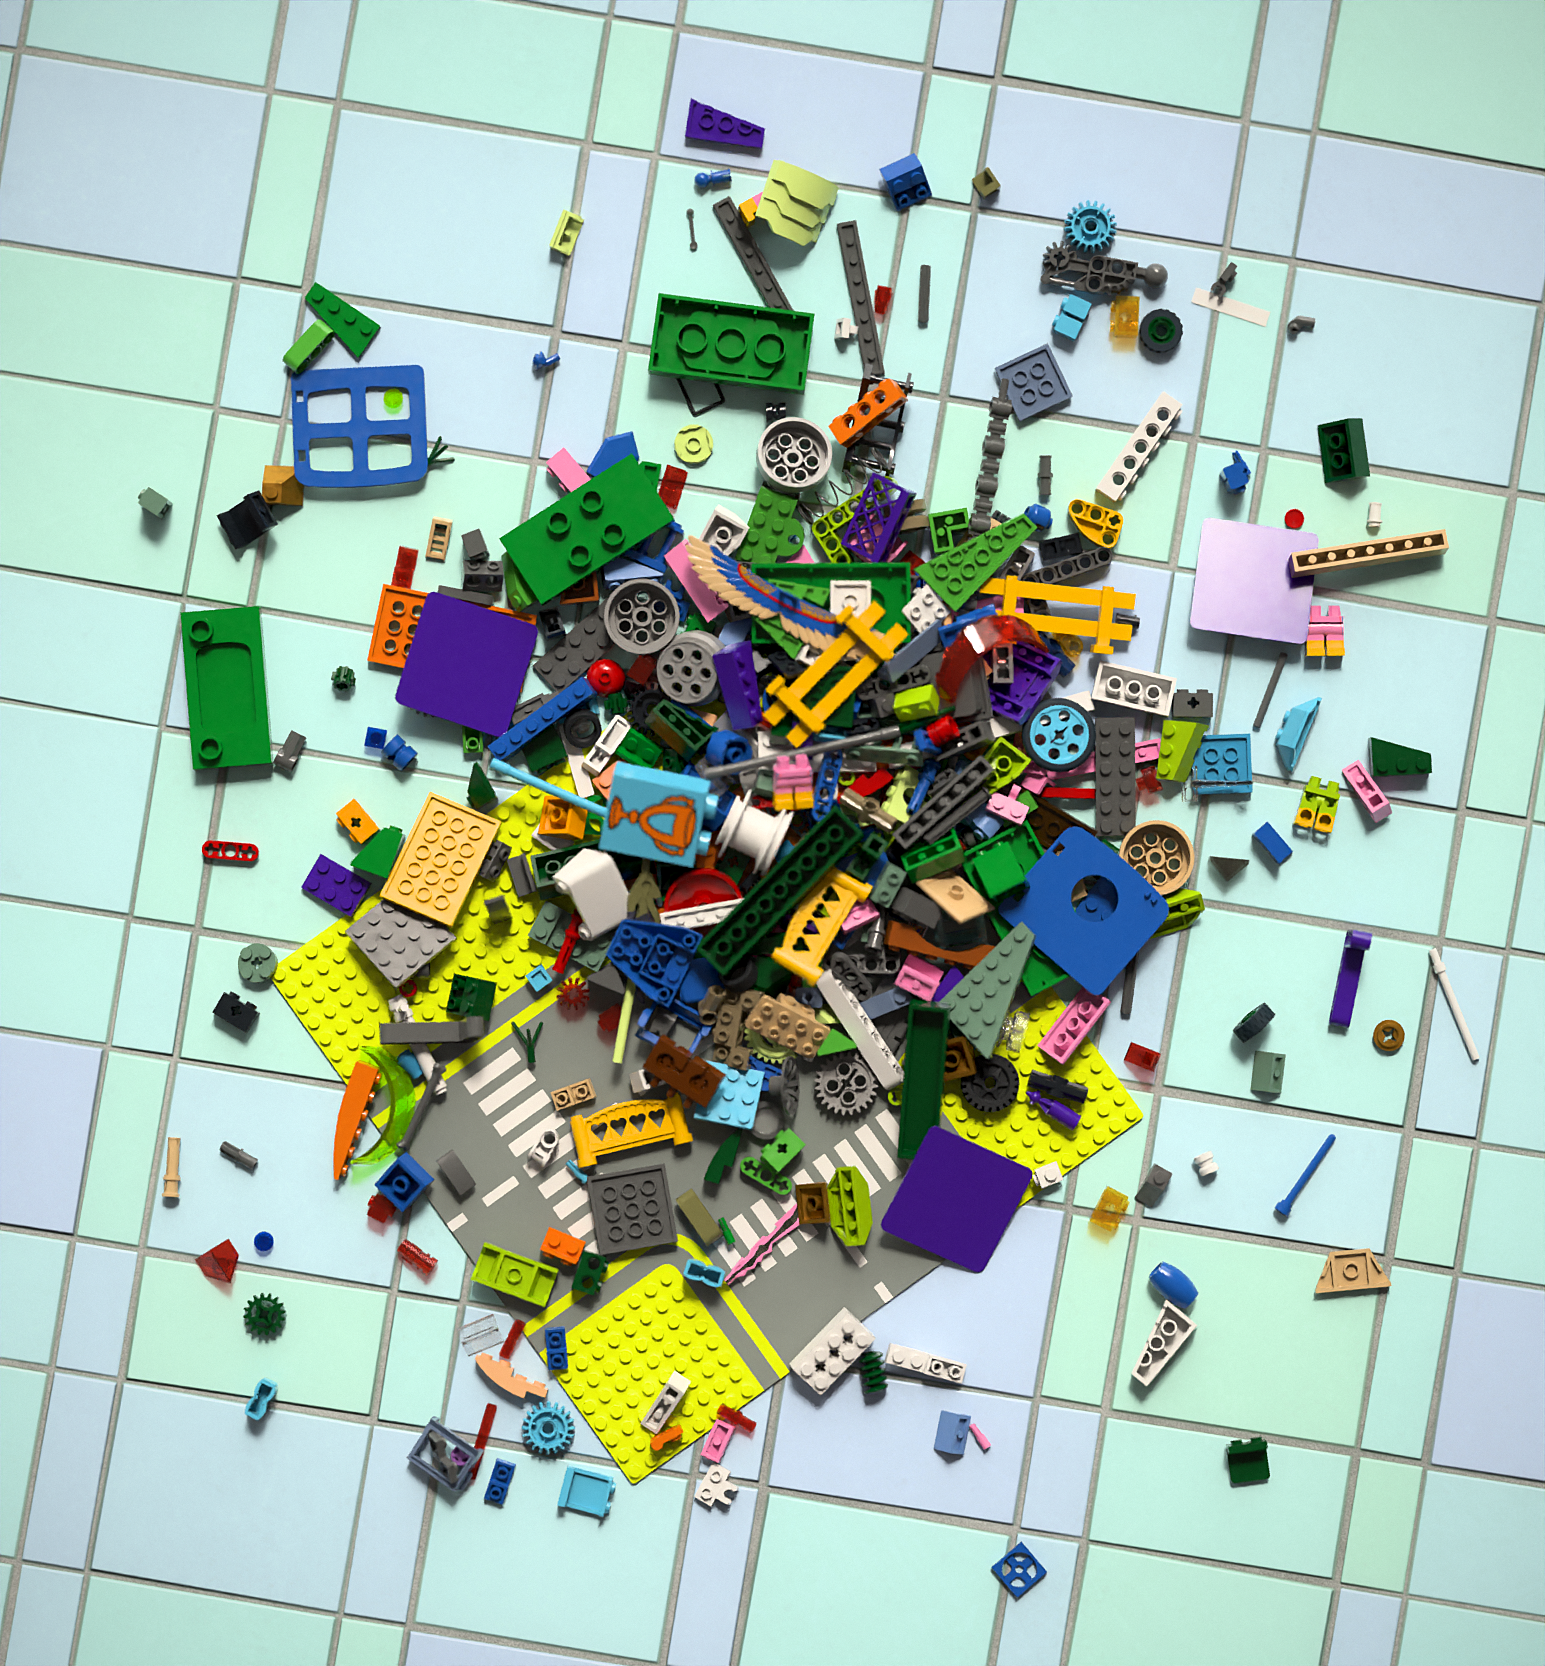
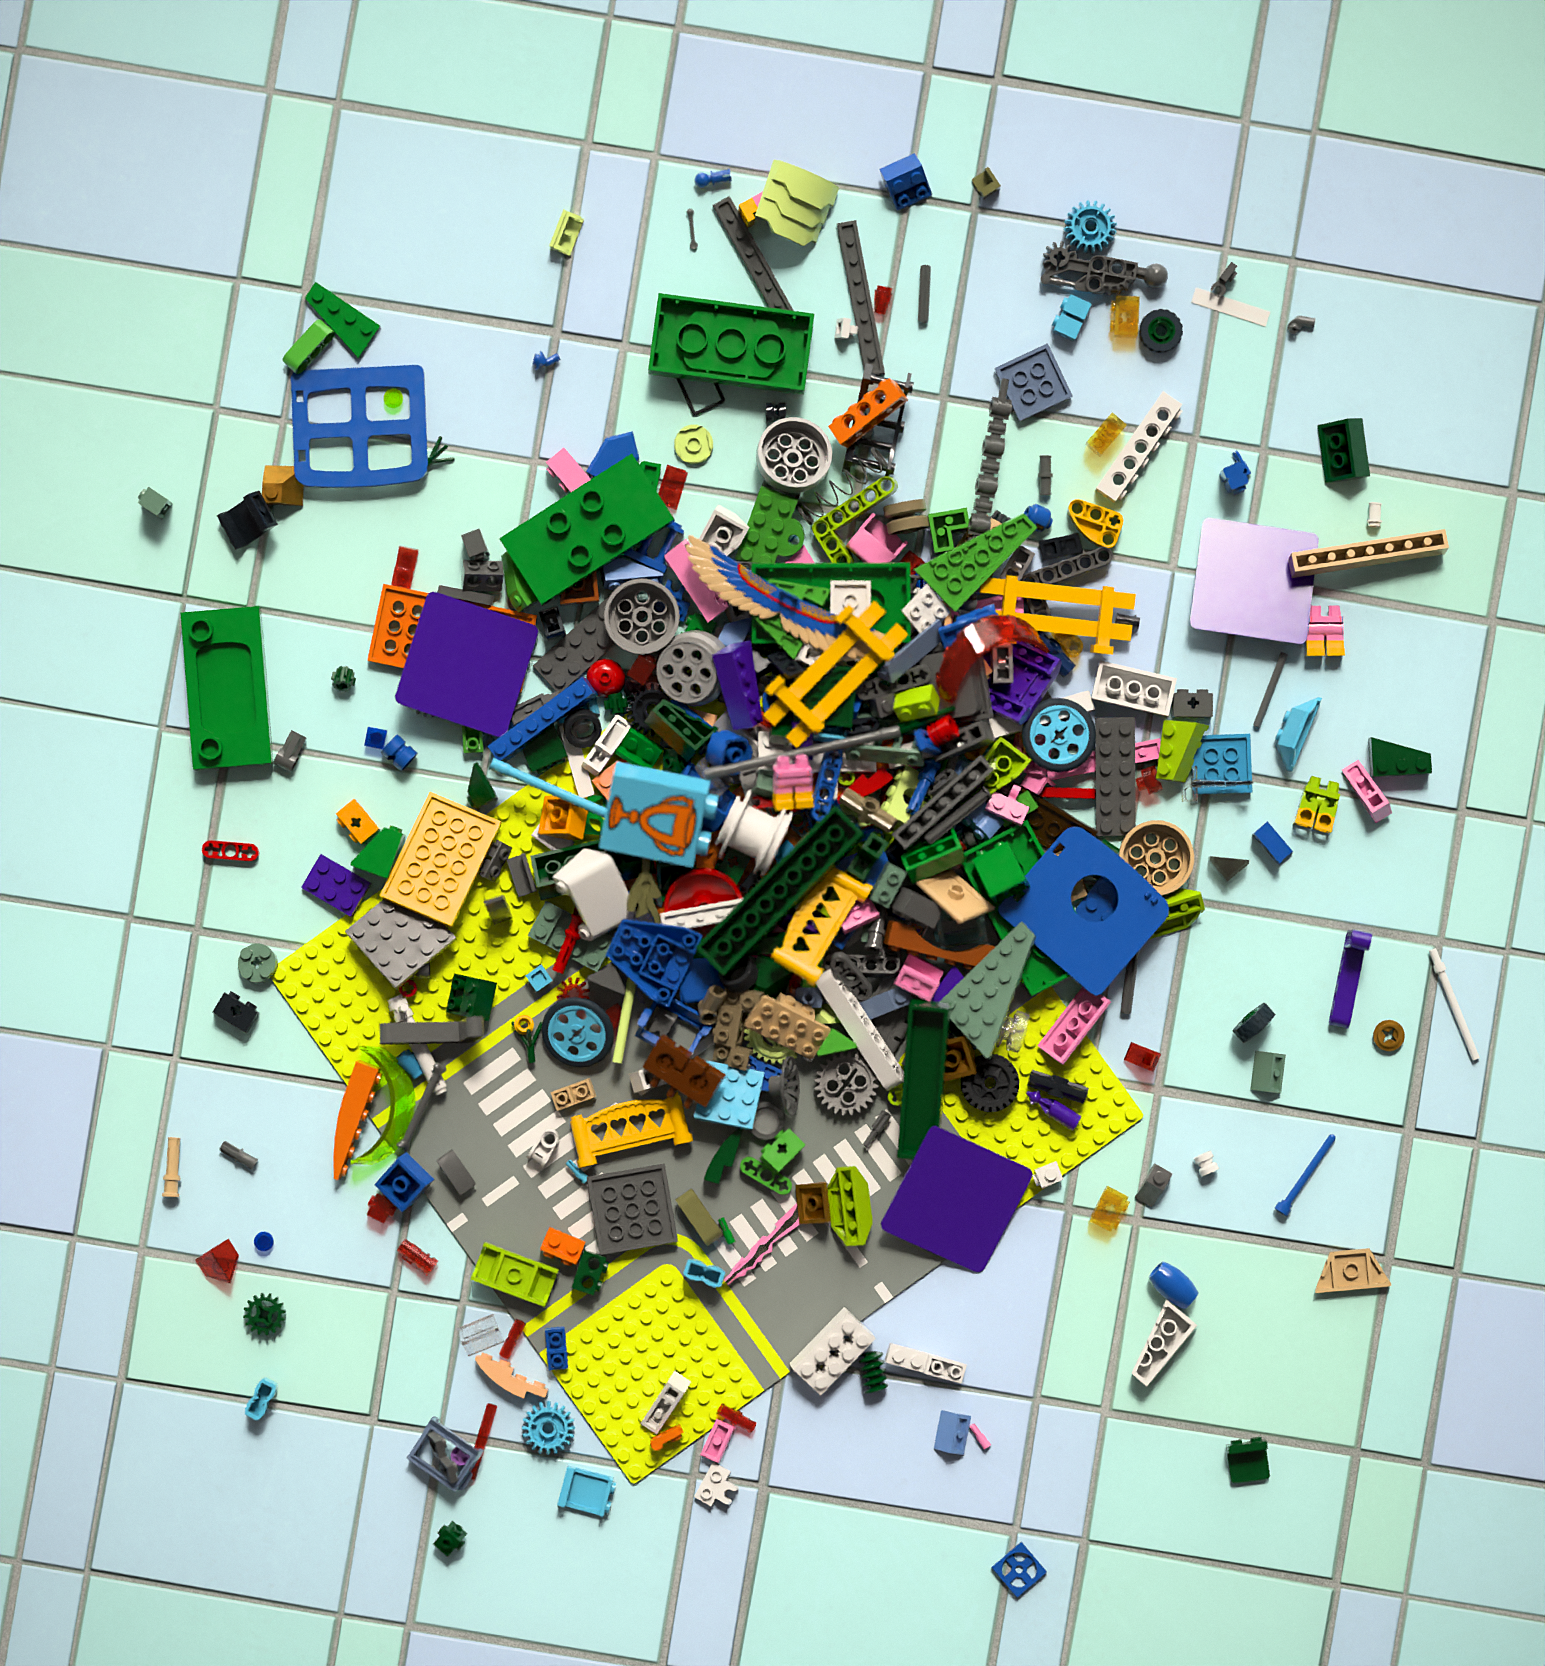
tan slope [425,516,453,560] -> none
blue slope [484,1458,516,1505] -> none
dark purple wing [685,98,765,149] -> none
dark purple fence [841,473,917,562] -> none
red piece [1284,509,1304,529] -> none
none -> dark green brick [433,1521,467,1557]
none -> yellow plate [514,1015,534,1035]
none -> wedge [541,997,614,1068]
none -> dark grey axle [863,1110,892,1147]
none -> clear yellow brick [1085,412,1127,457]

